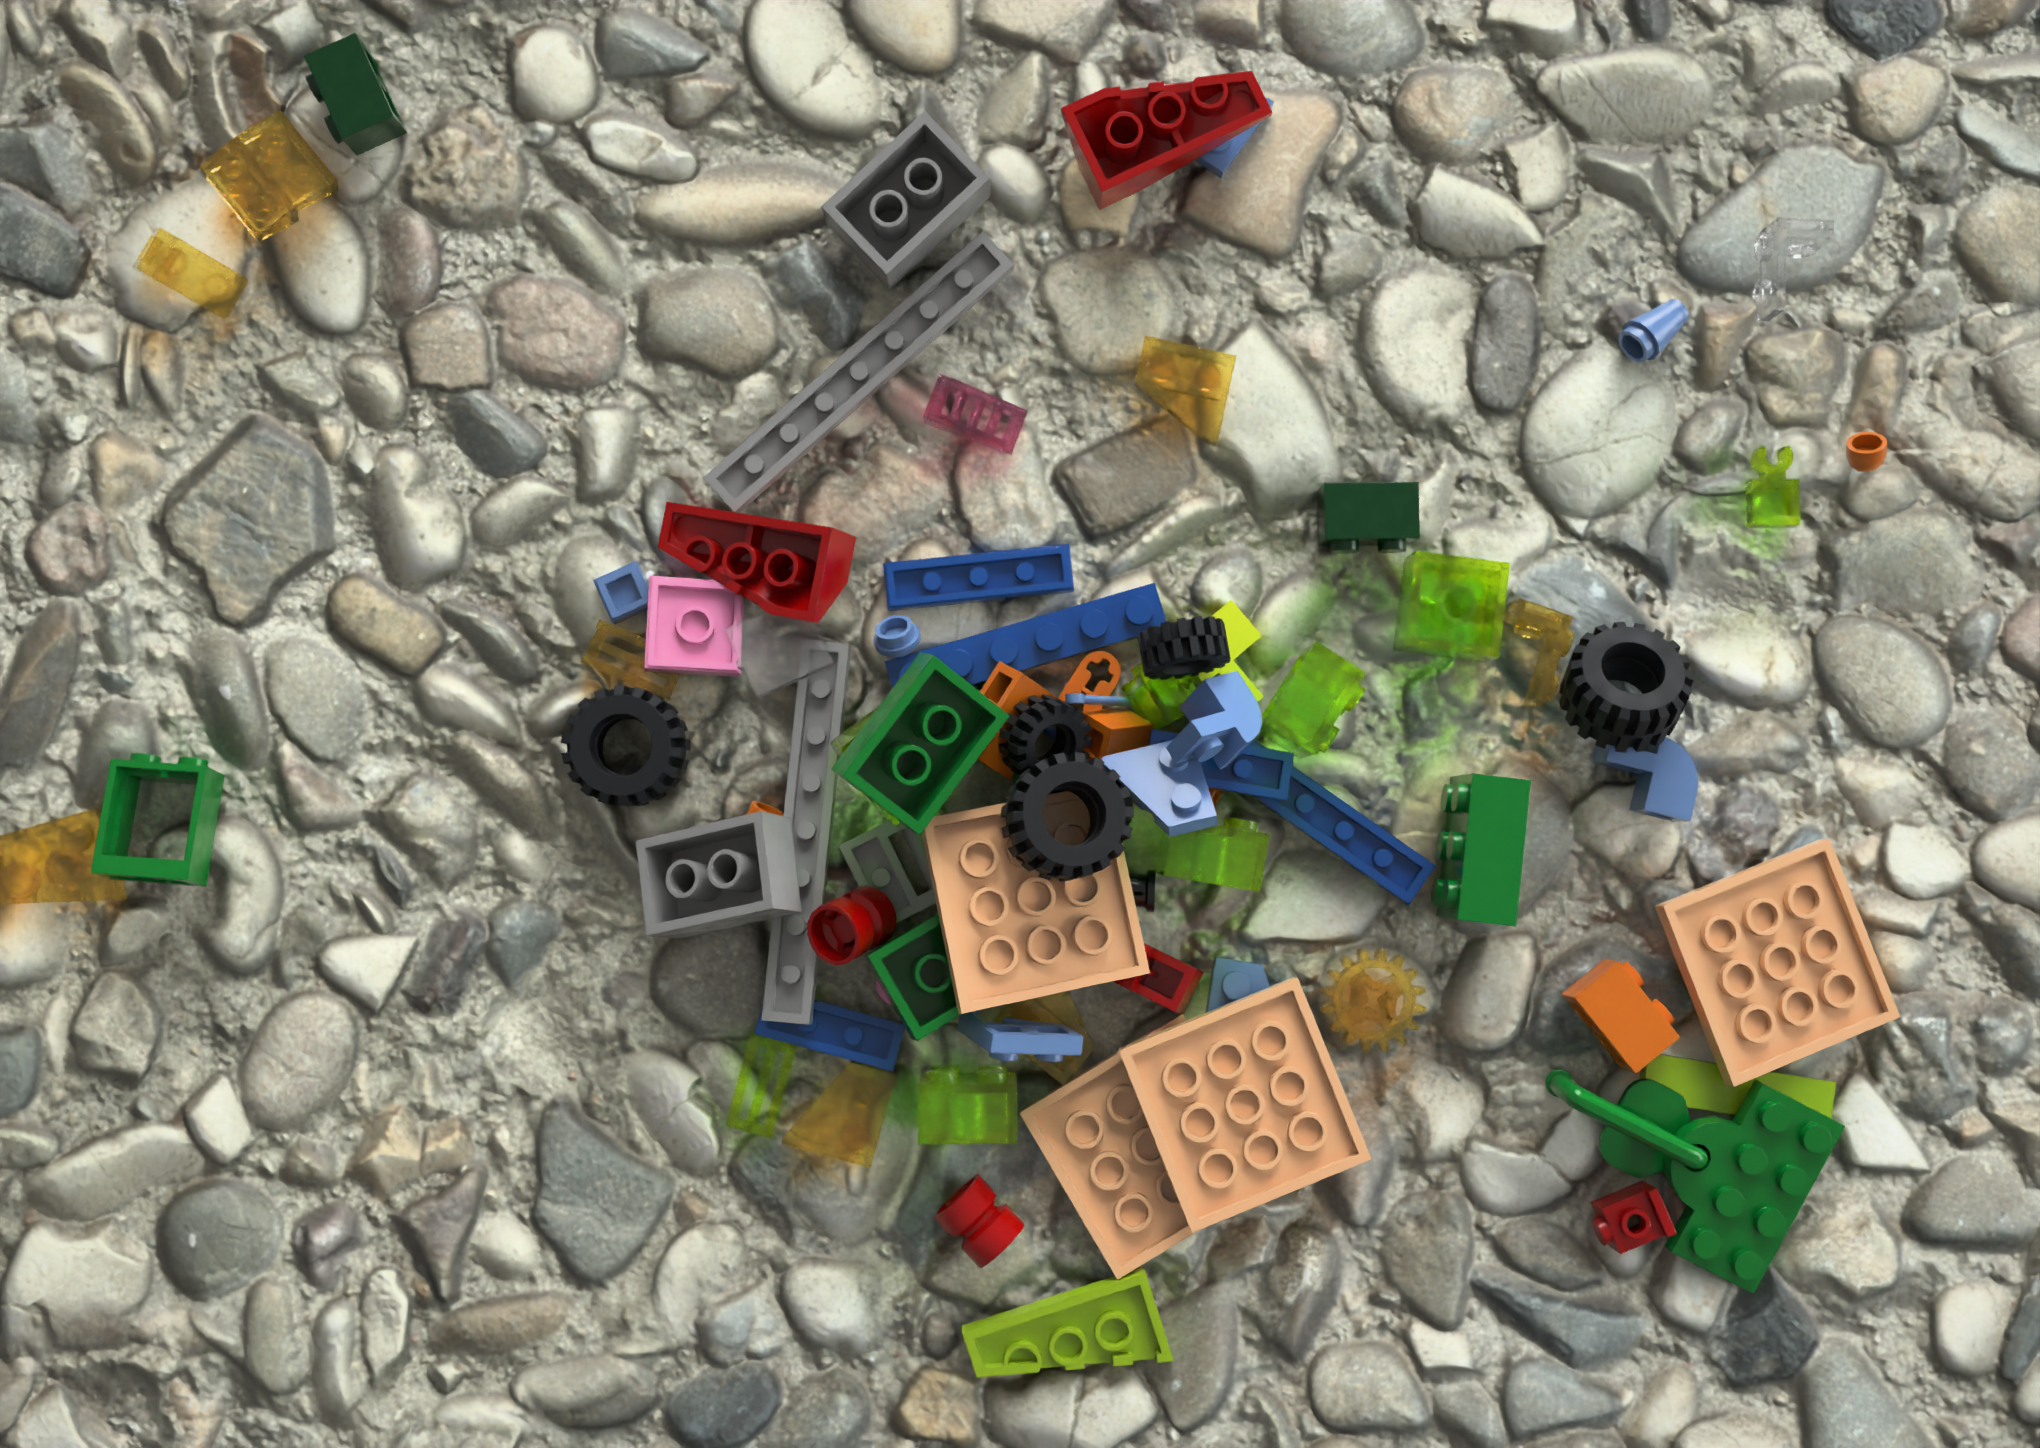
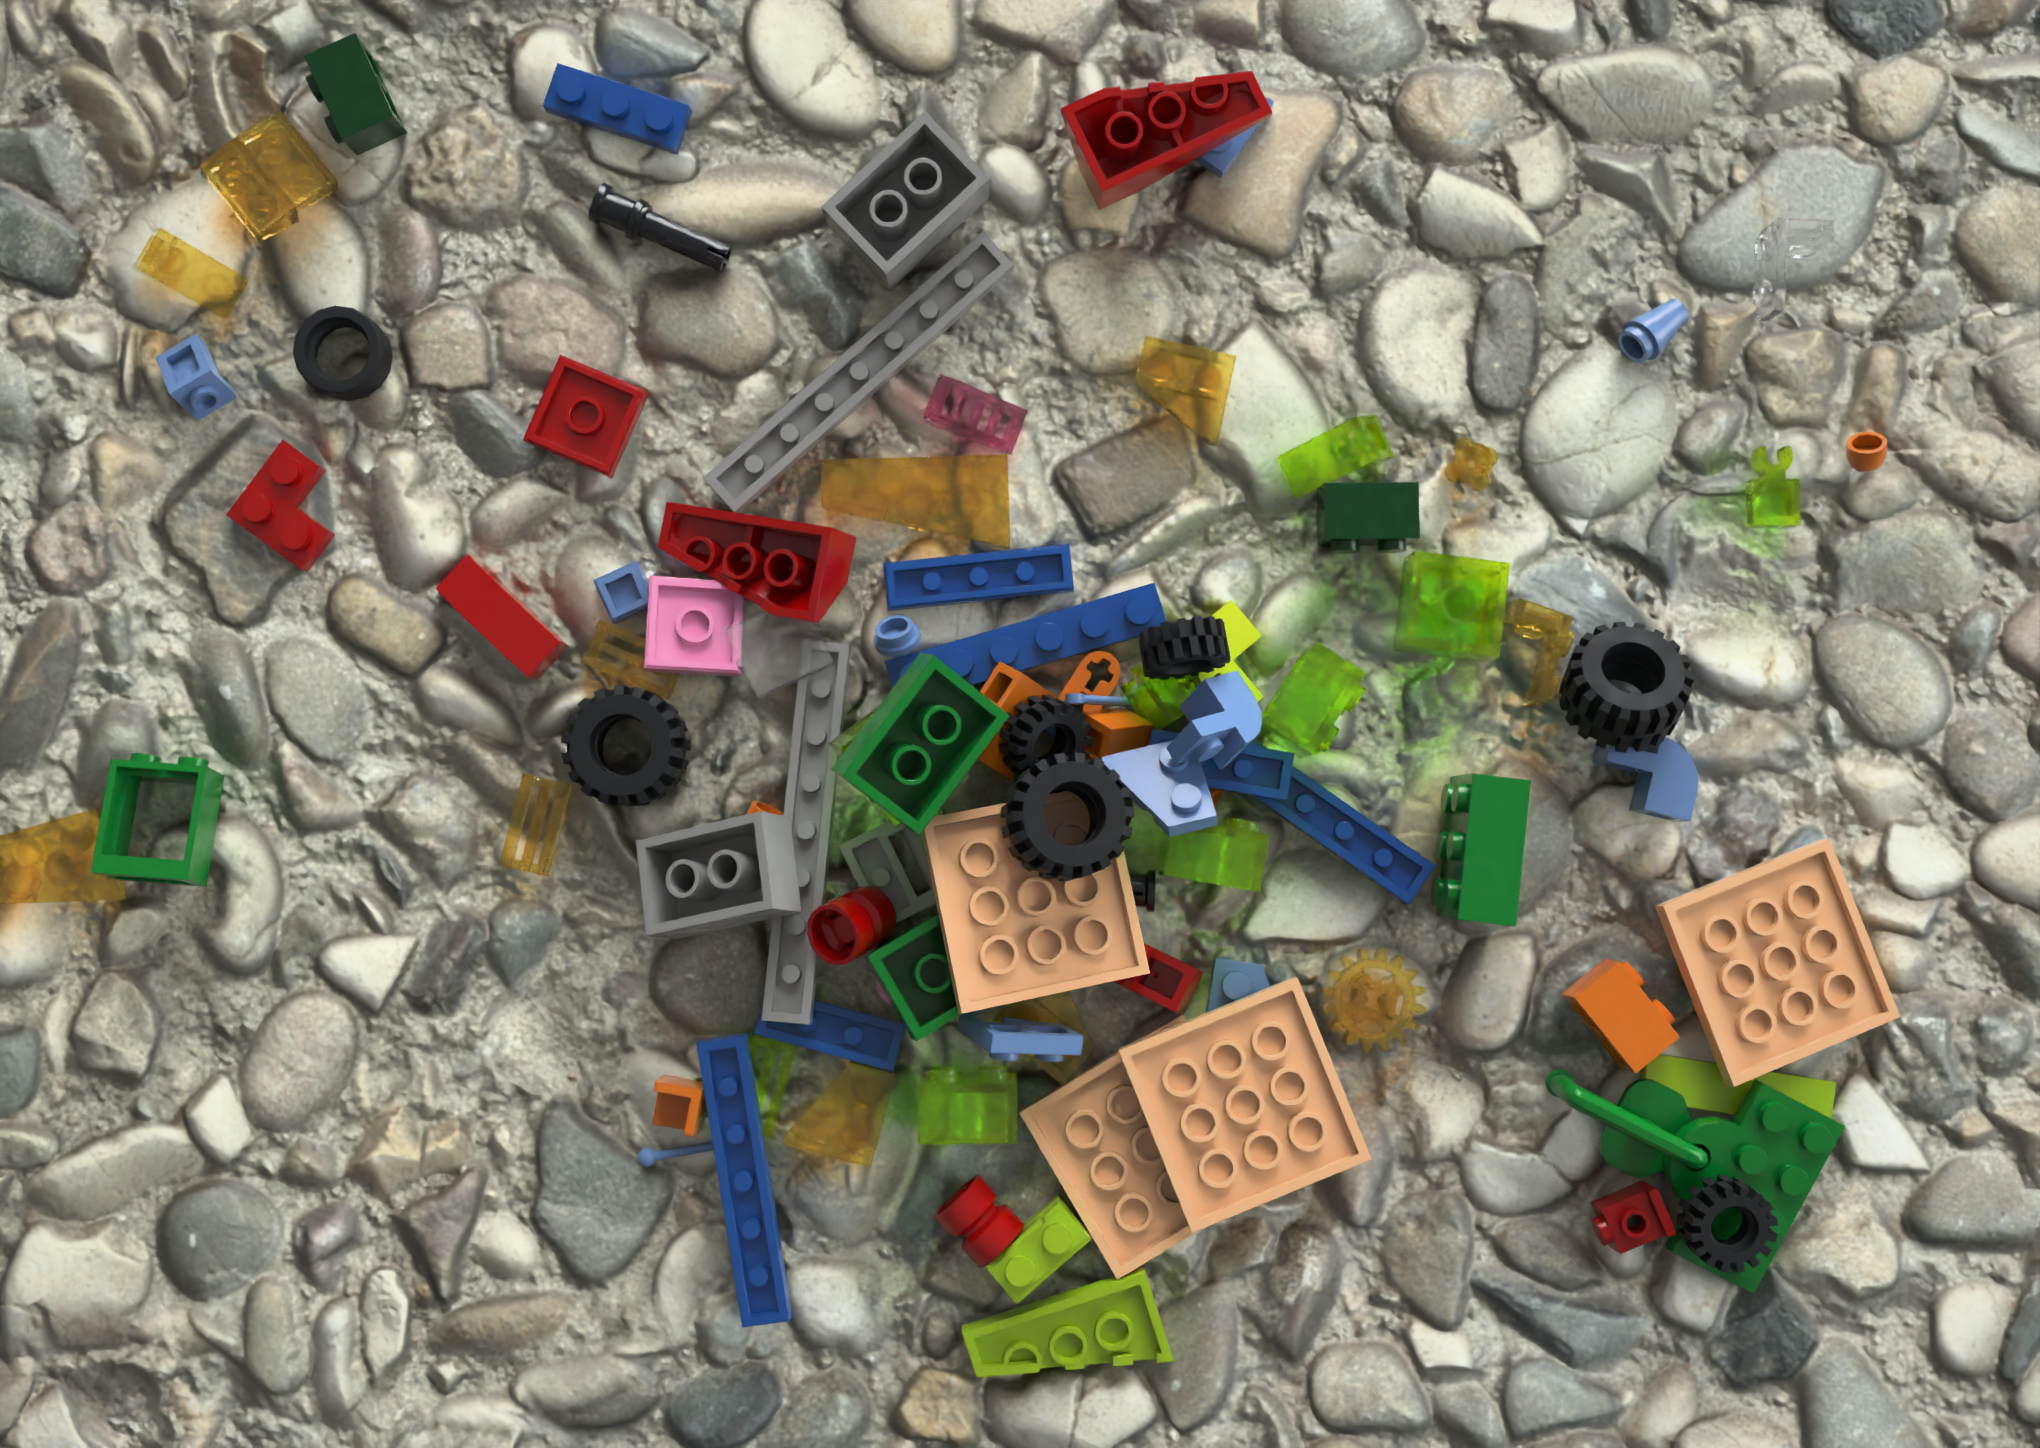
none -> medium blue bracket [156,334,236,420]
none -> red plate [226,440,336,572]
none -> black tyre [293,306,393,401]
none -> red slope [436,554,569,680]
none -> clear yellow tile [499,773,572,876]
none -> red plate [523,355,649,479]
none -> blue plate [543,63,692,155]
none -> black pin [588,183,732,273]
none -> medium blue hinge [638,1141,713,1167]
none -> orange panel [652,1075,706,1138]
none -> blue plate [696,1033,793,1328]
none -> clear yellow wing [821,454,1010,550]
none -> lime brick [985,1194,1091,1304]
none -> clear neon green bracket [1278,415,1394,498]
none -> clear yellow plate [1444,438,1498,491]
none -> black tyre [1676,1175,1778,1273]

